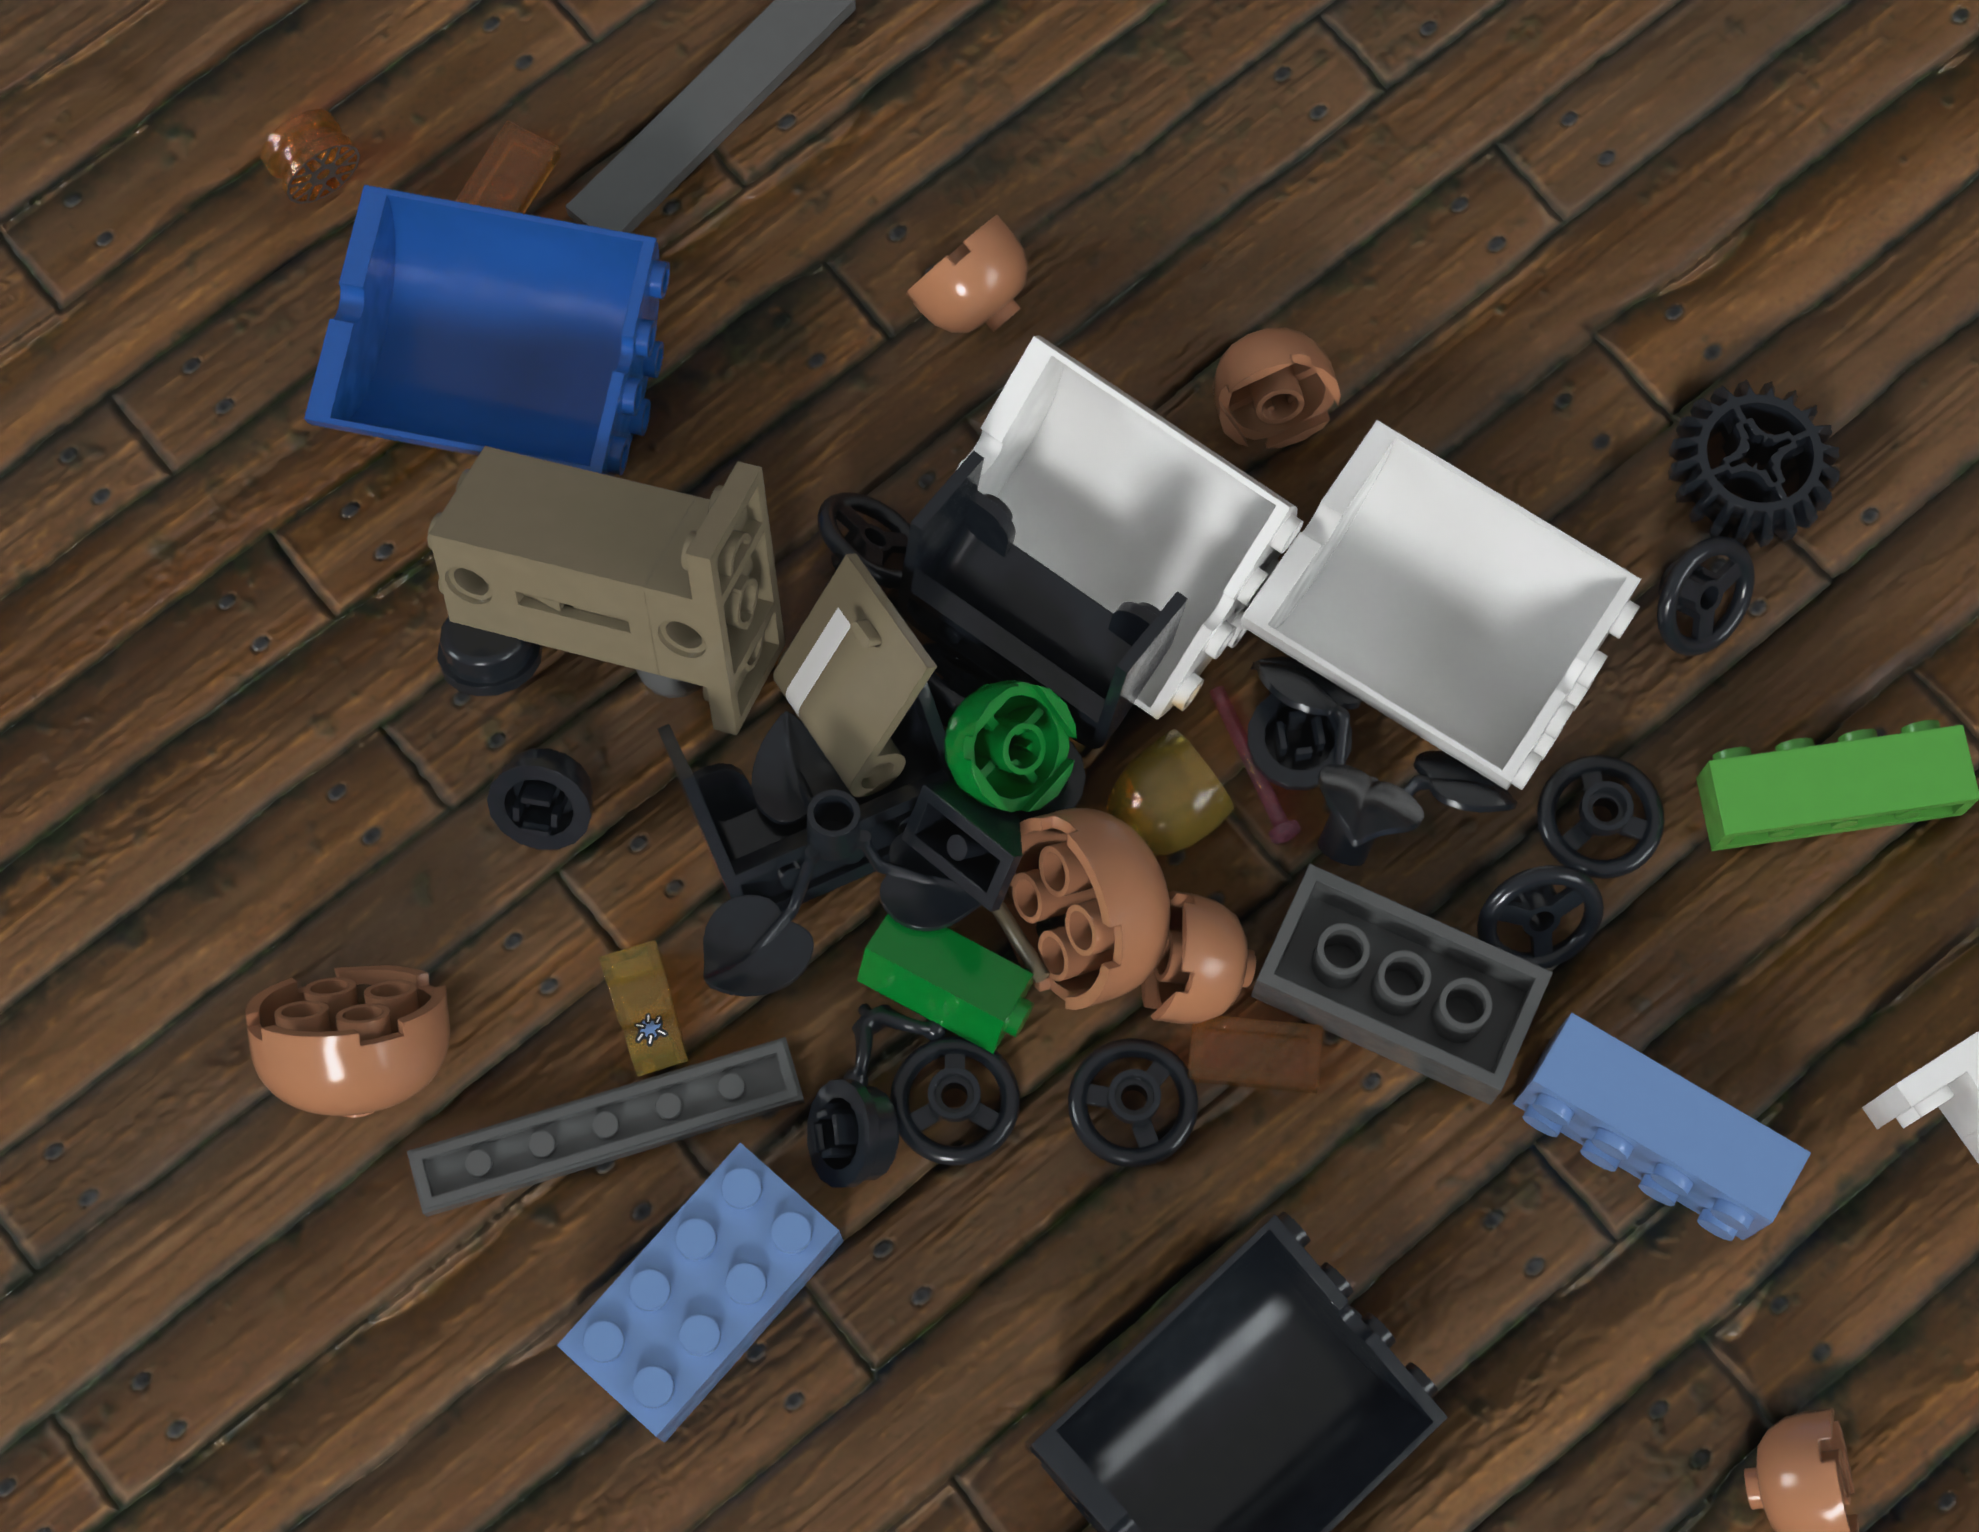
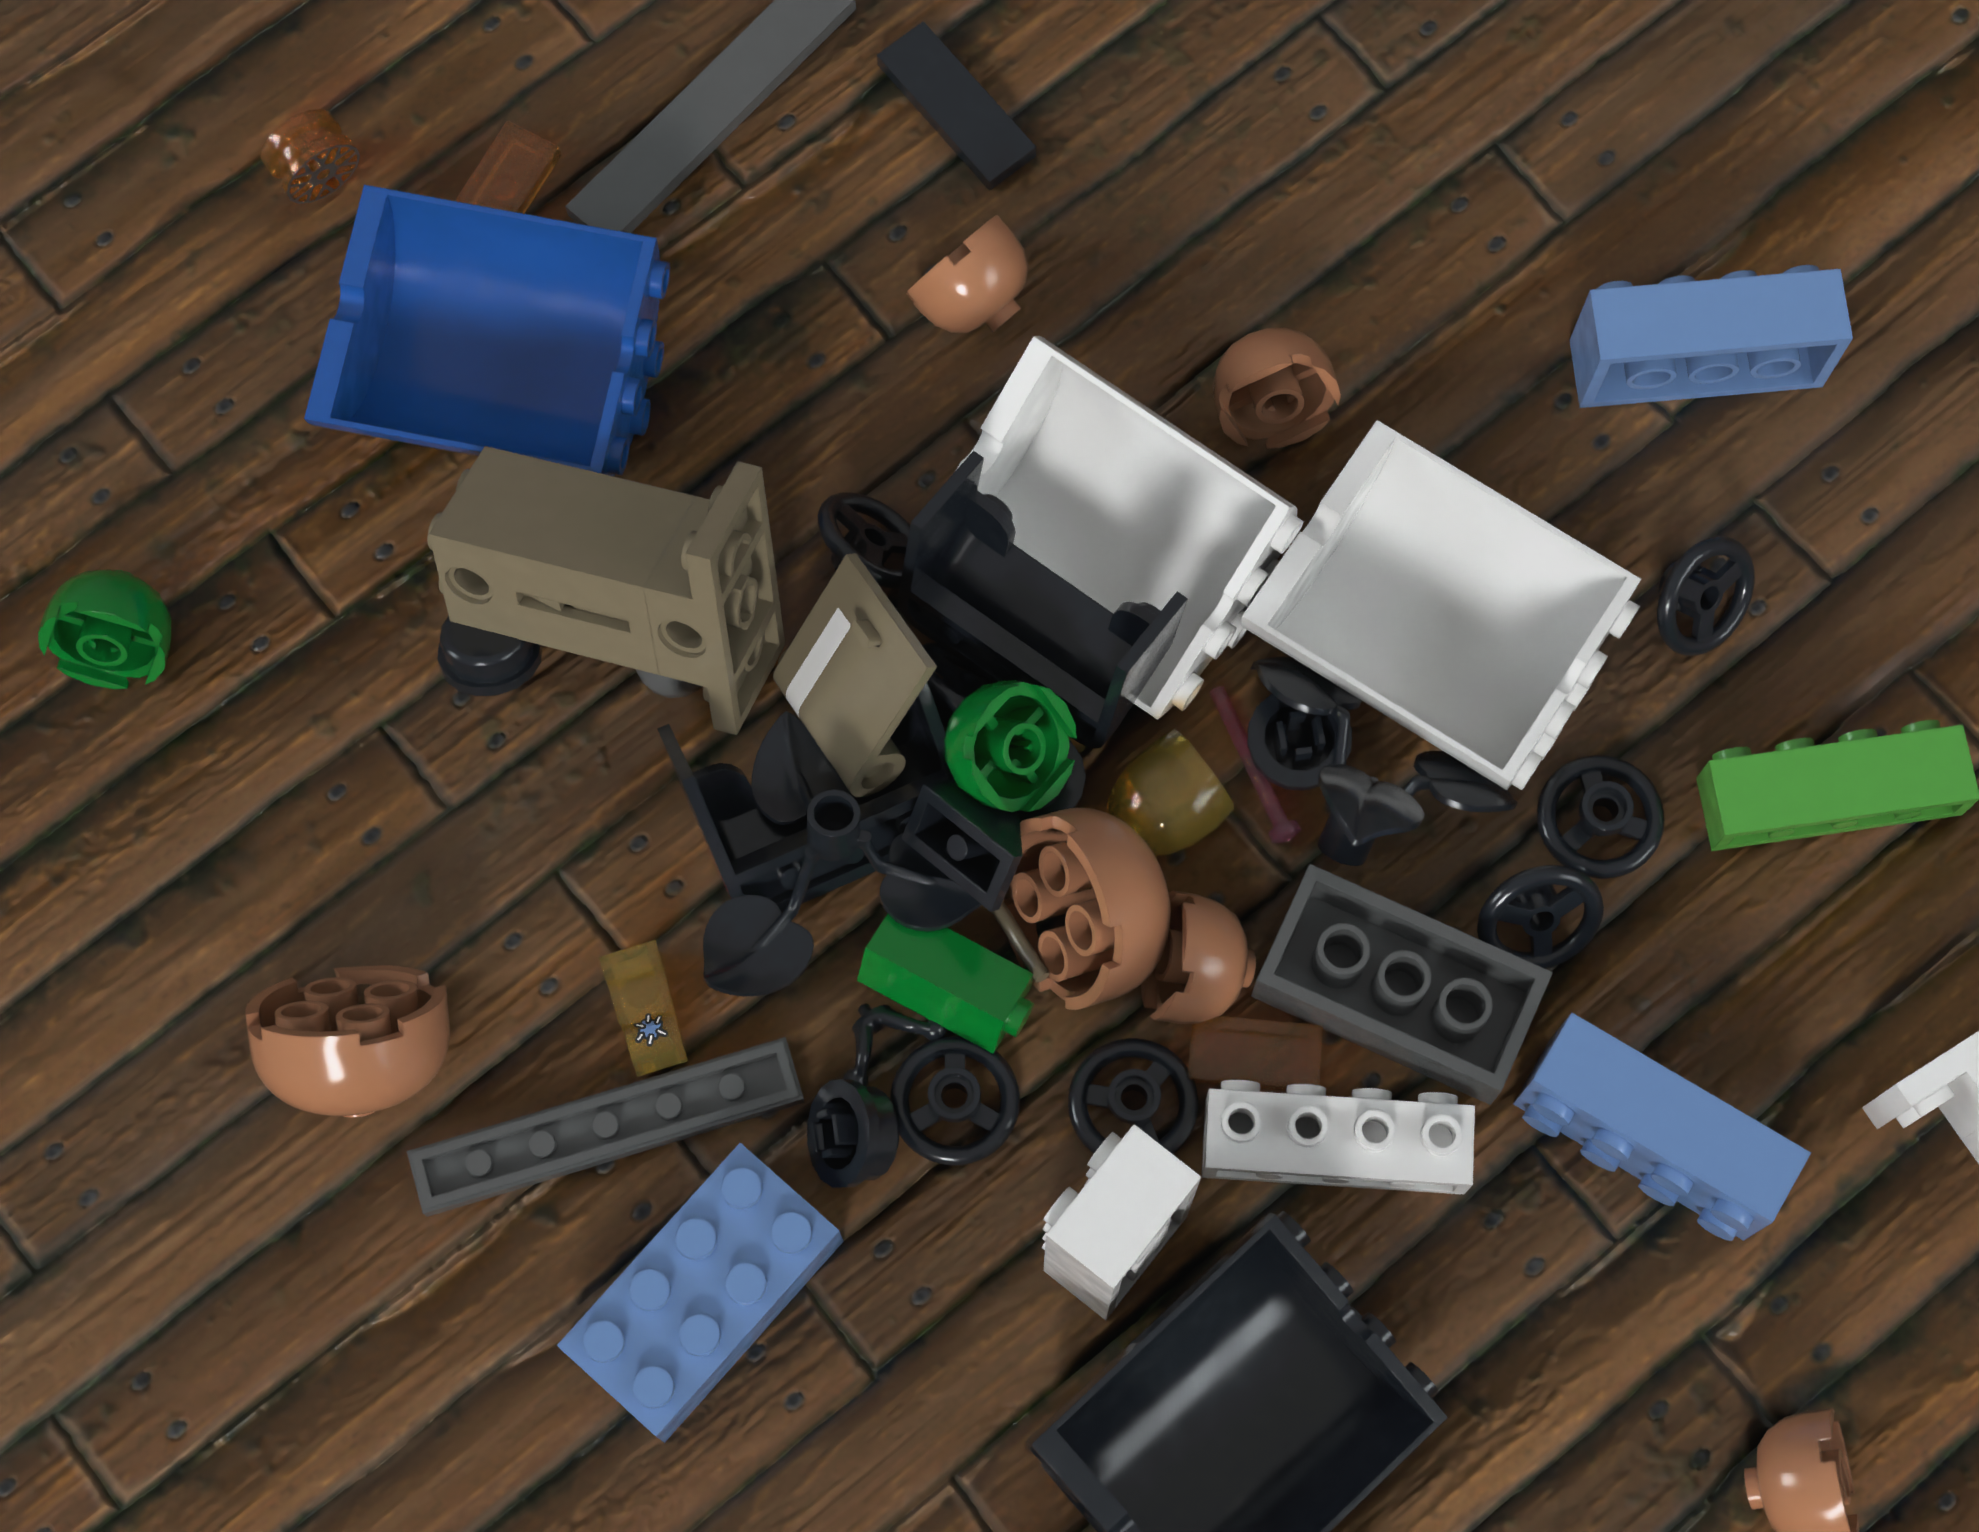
black piece [487,748,594,850] -> none
black gear [1668,379,1840,548] -> none
none -> green cylinder [38,569,171,689]
none -> black tile [877,21,1036,191]
none -> white brick [1042,1124,1201,1320]
none -> white brick [1202,1080,1475,1195]
none -> medium blue brick [1569,265,1853,408]

